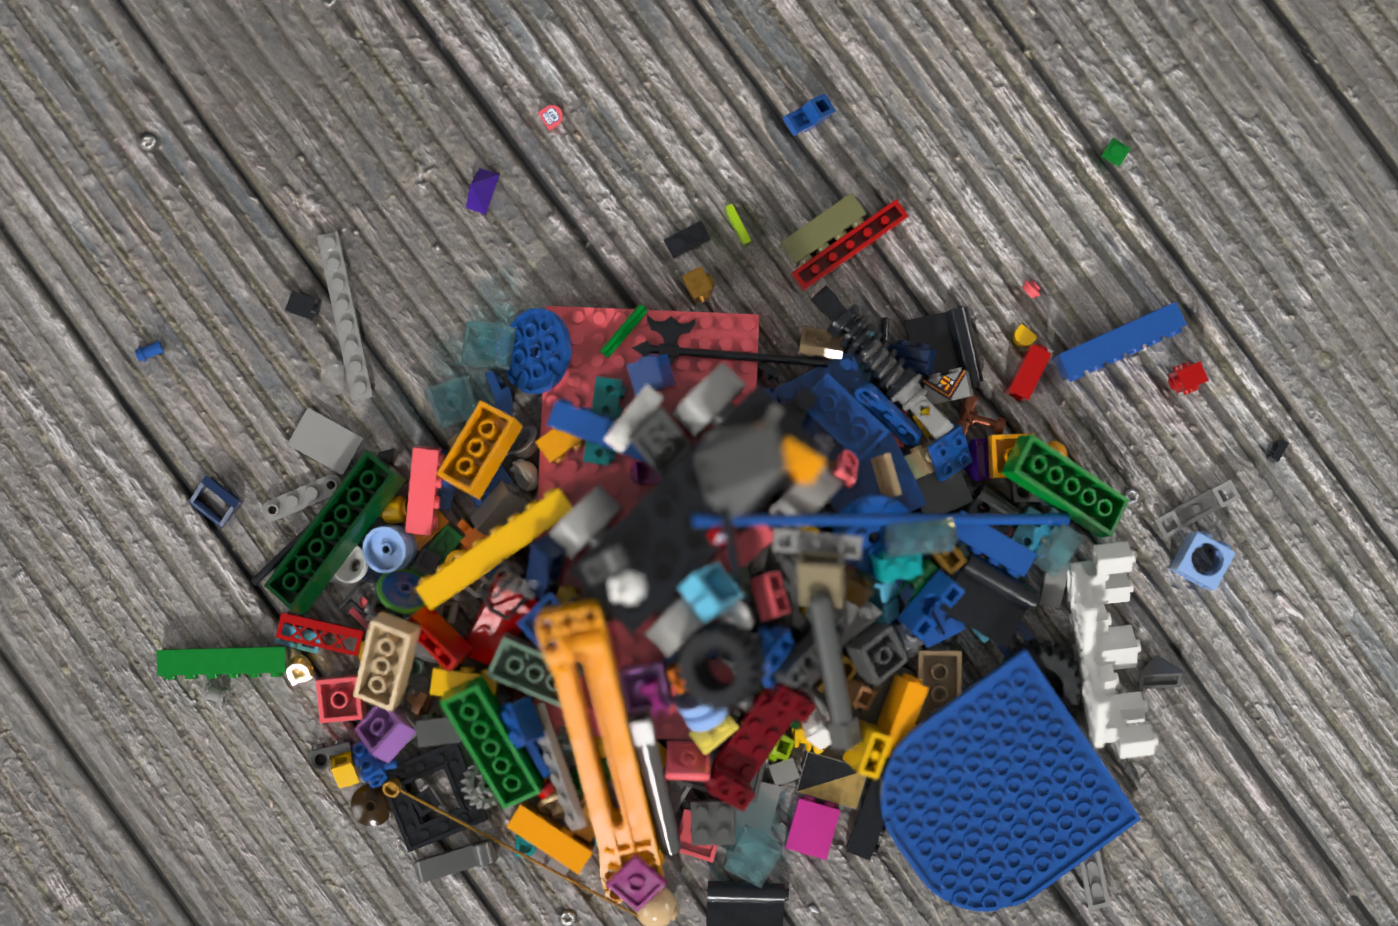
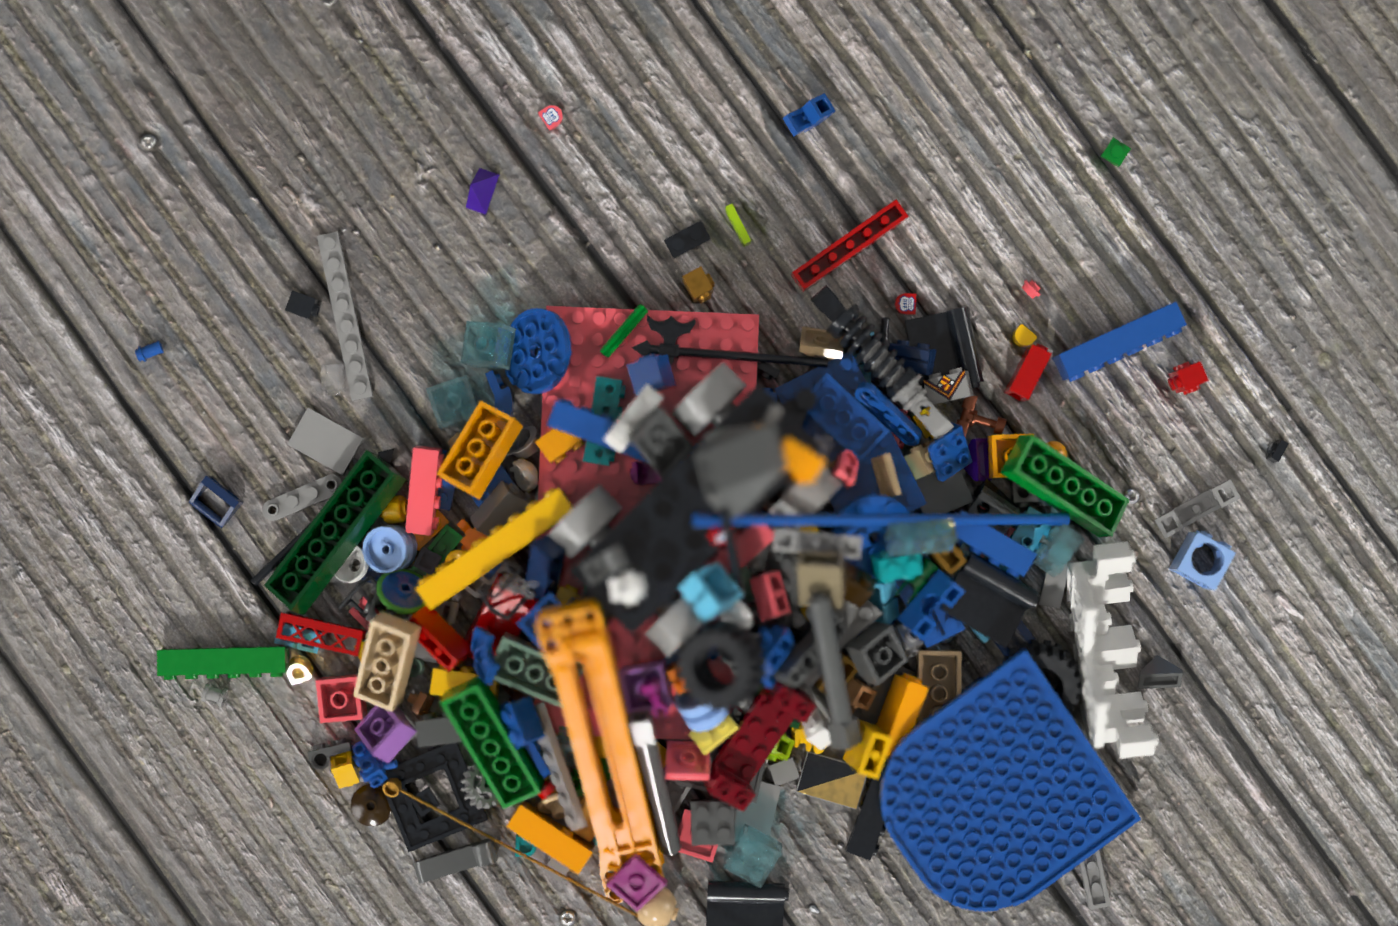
olive brick [780,193,866,268] -> none
dark pink brick [784,794,841,860] -> none
none -> blue tile [471,626,500,685]
none -> tile [894,293,916,315]

